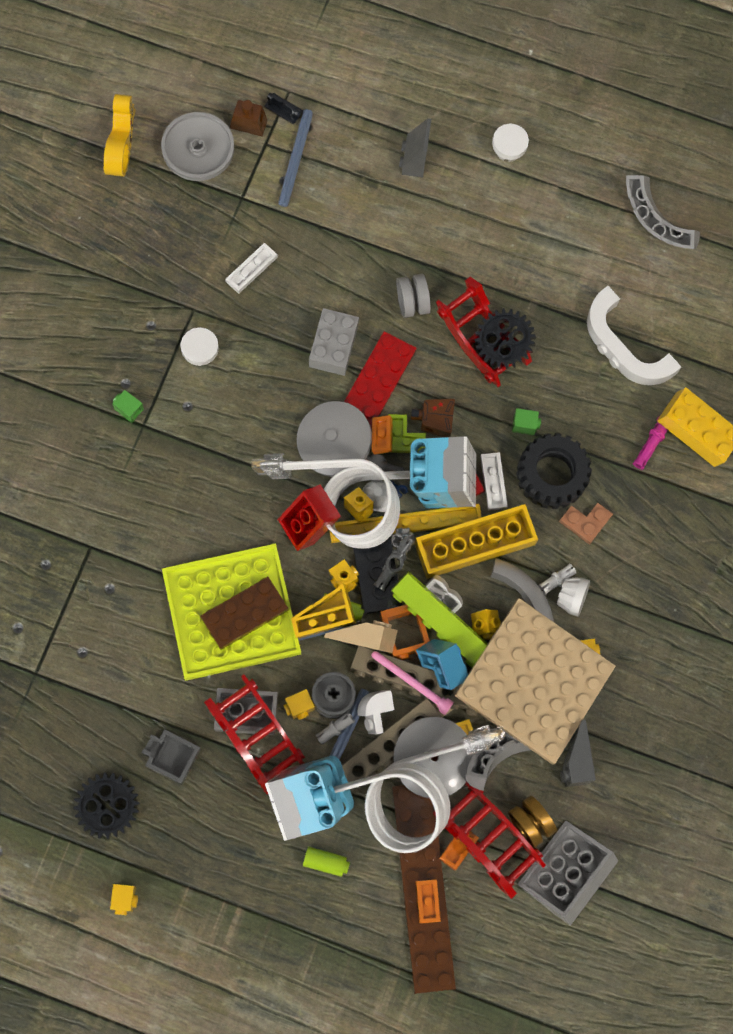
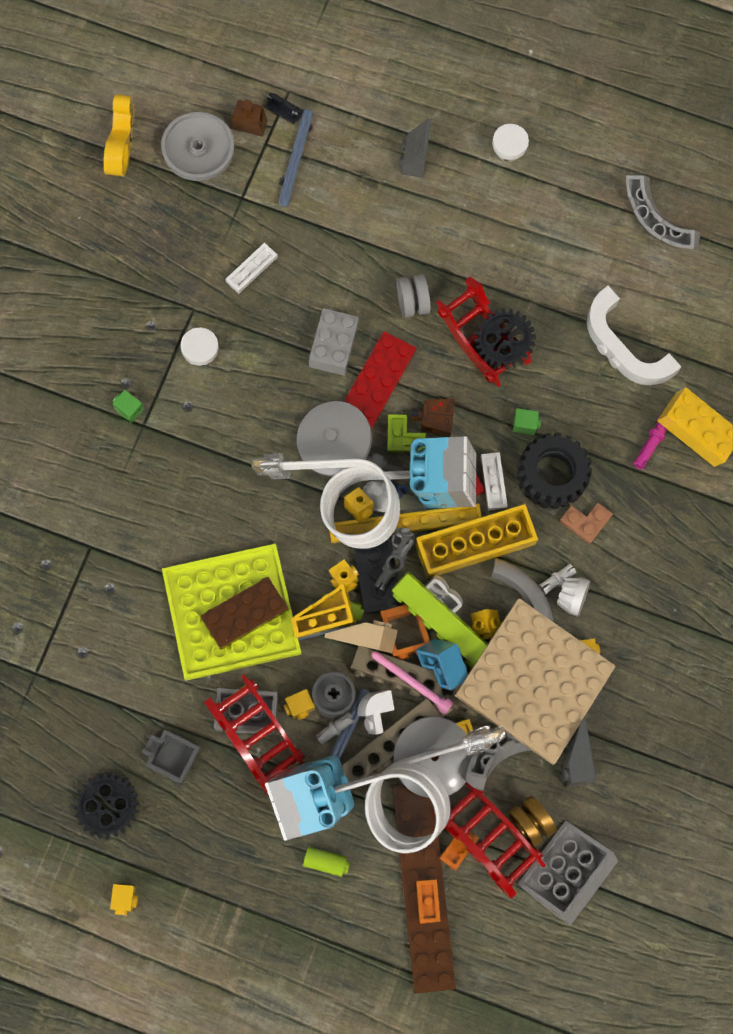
red brick [277,484,341,551] -> none
orange plate [372,415,393,454] -> none

